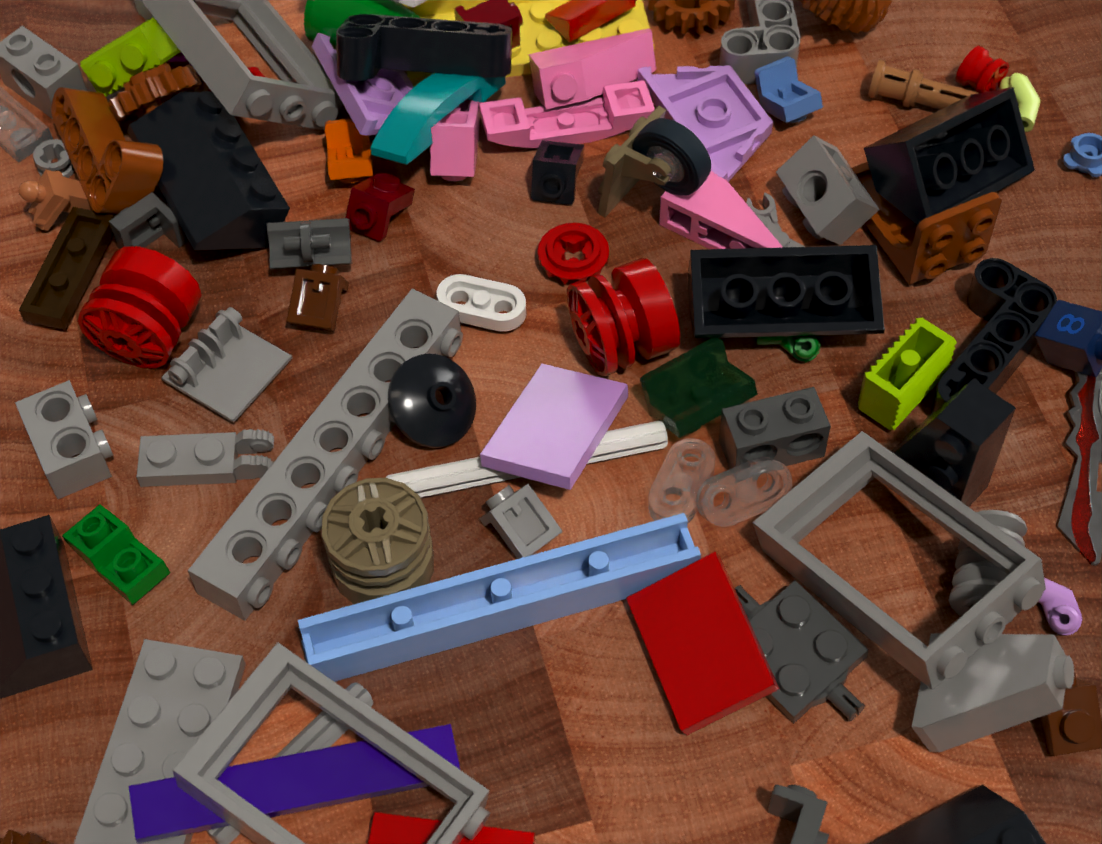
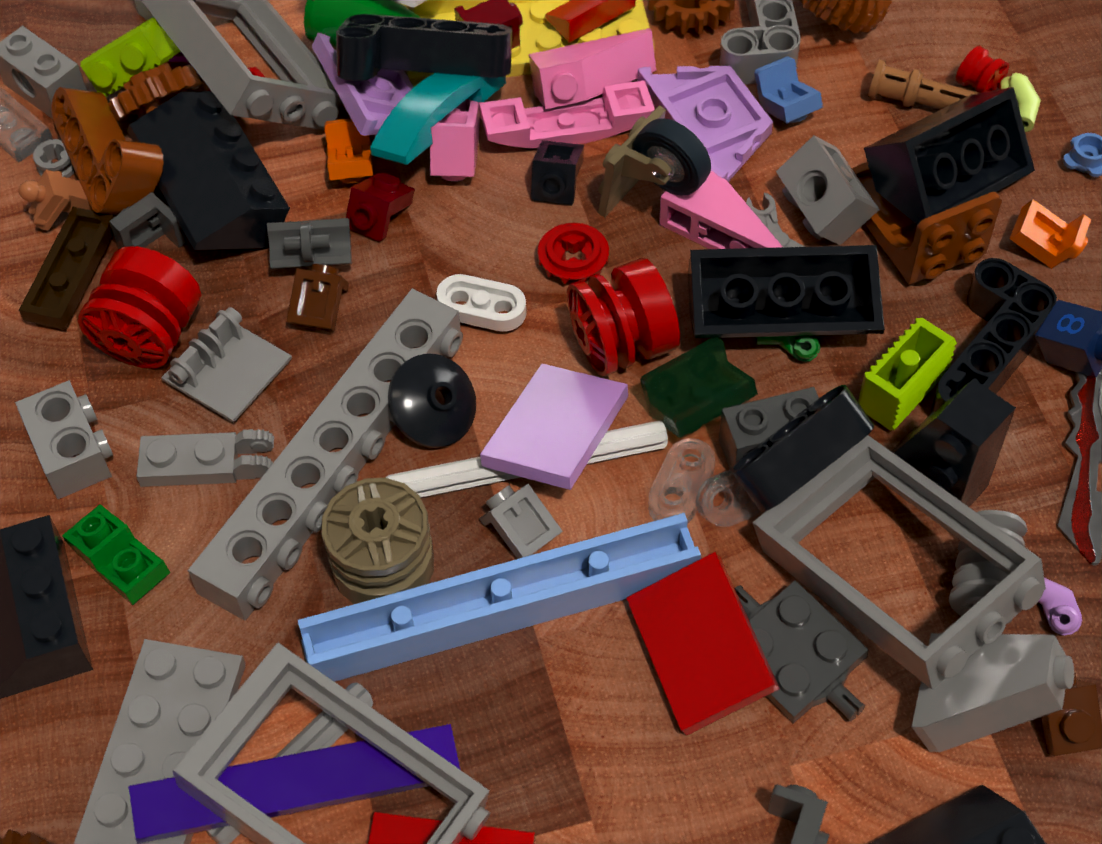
none -> black beam [731,385,874,512]
none -> orange bracket [1010,199,1091,269]

